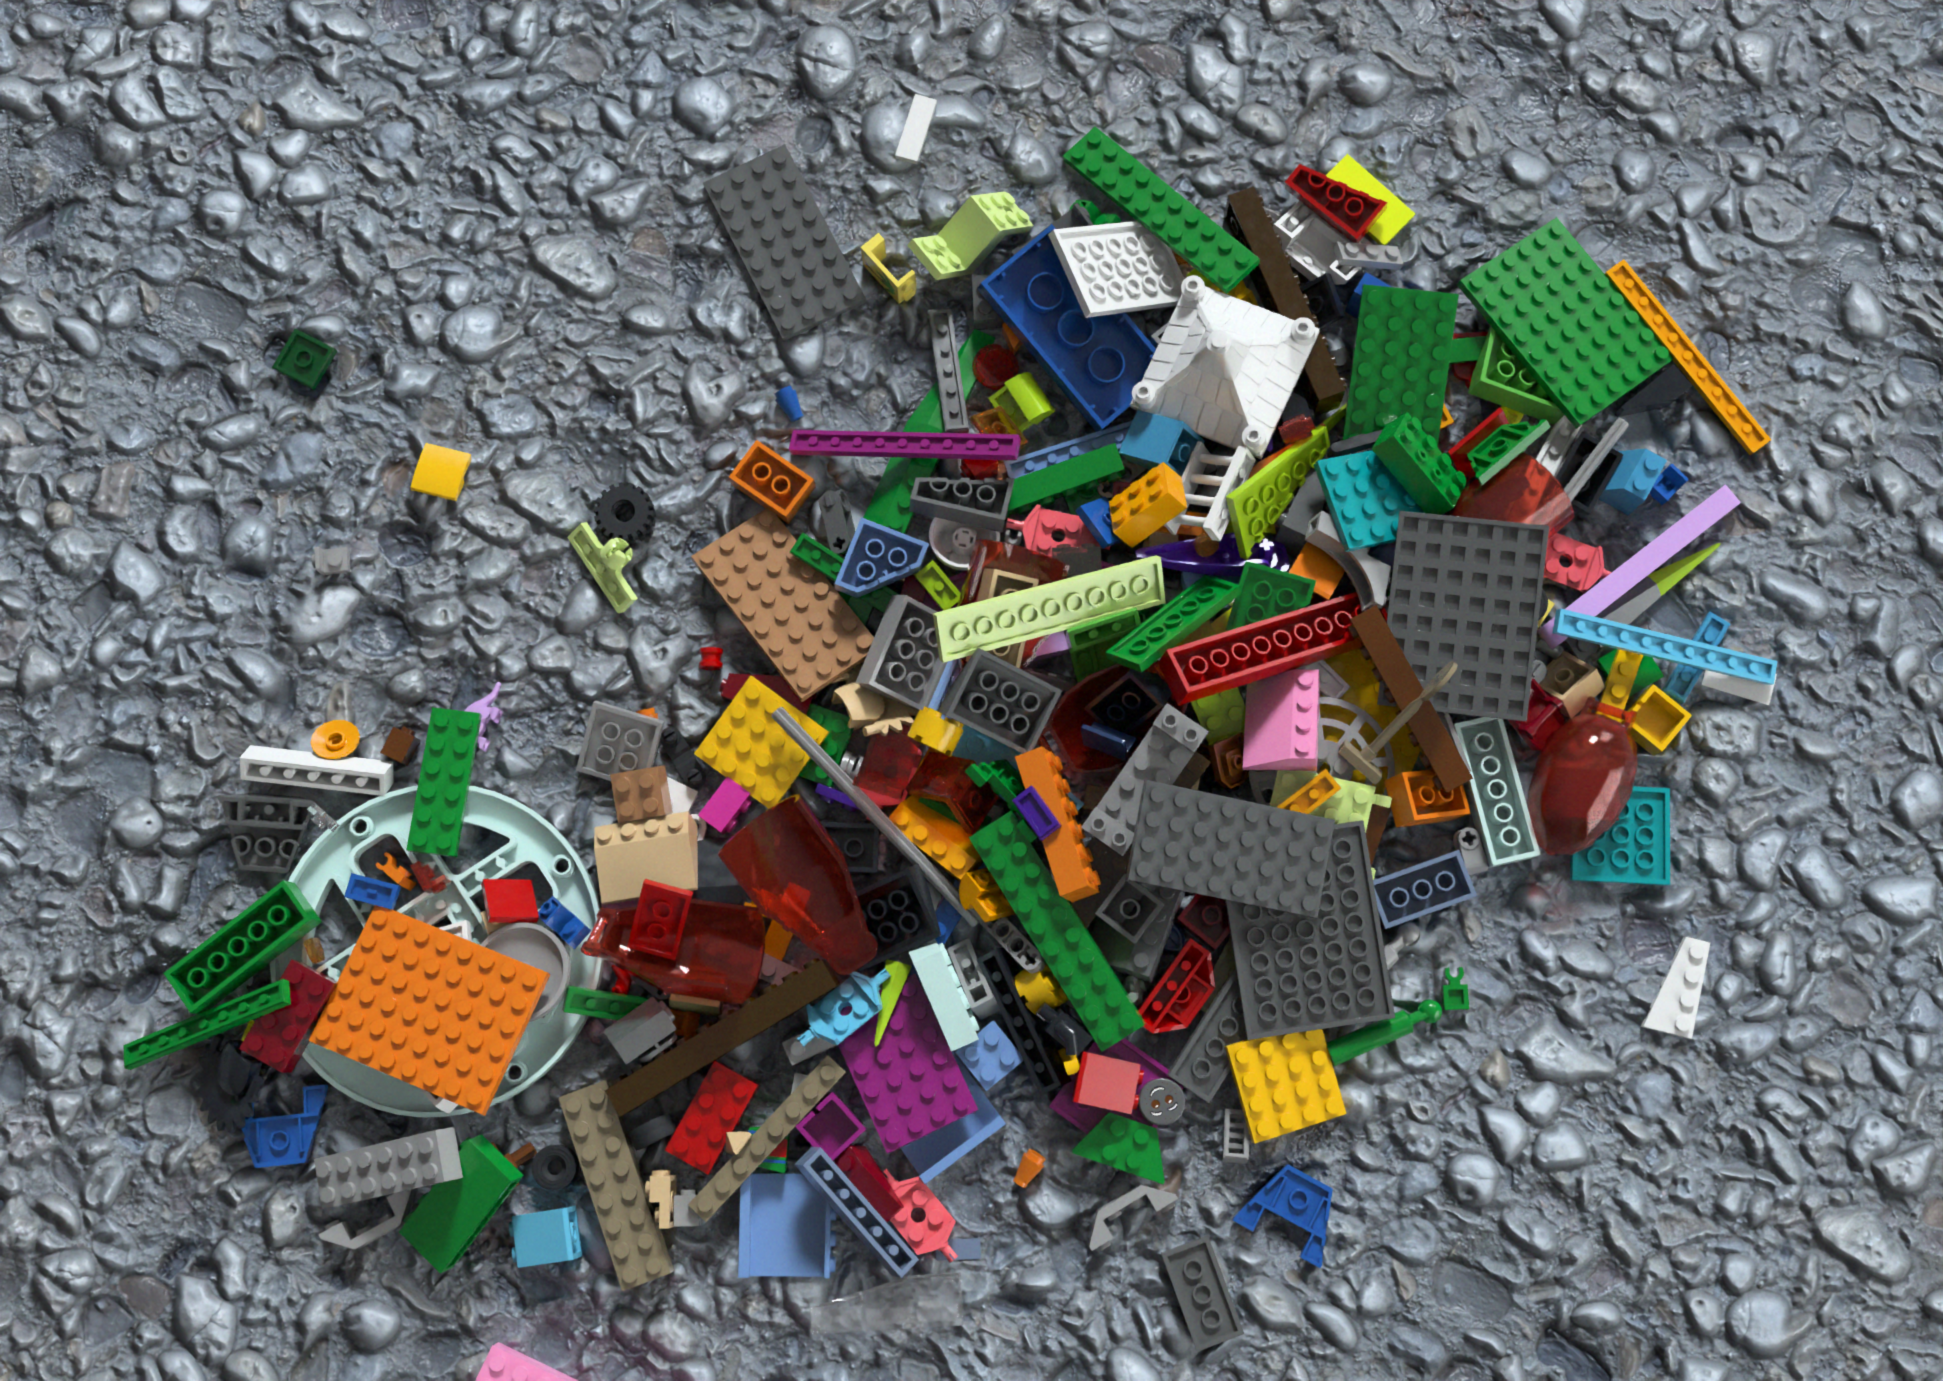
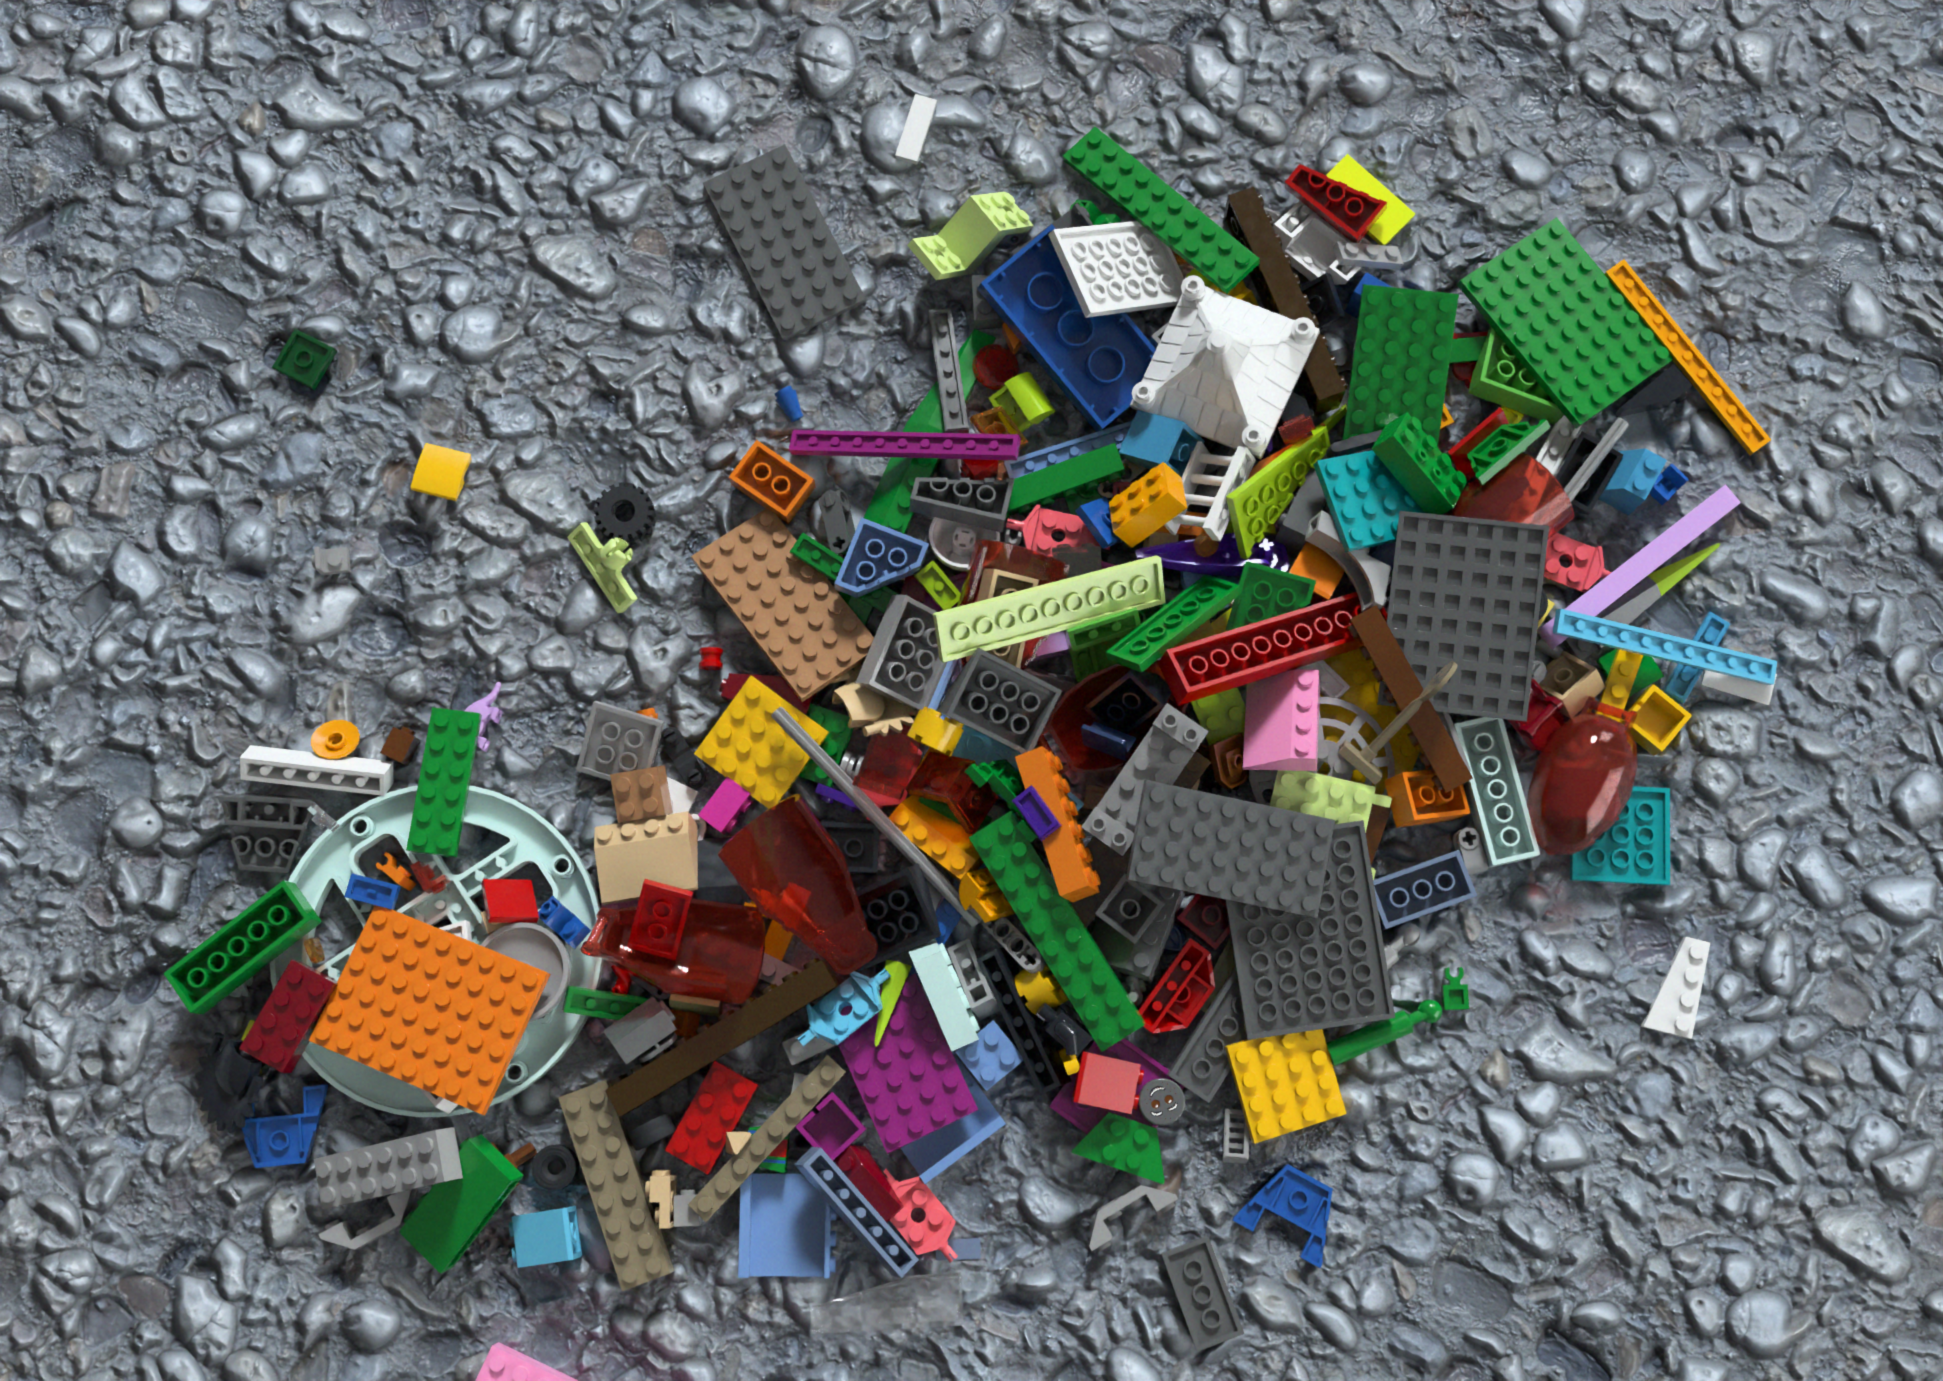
green tile [123,979,291,1070] -> none
light yellow panel [861,233,916,304] -> none
orange cone [1013,1149,1046,1188] -> none
light orange plate [1277,768,1341,814] -> none

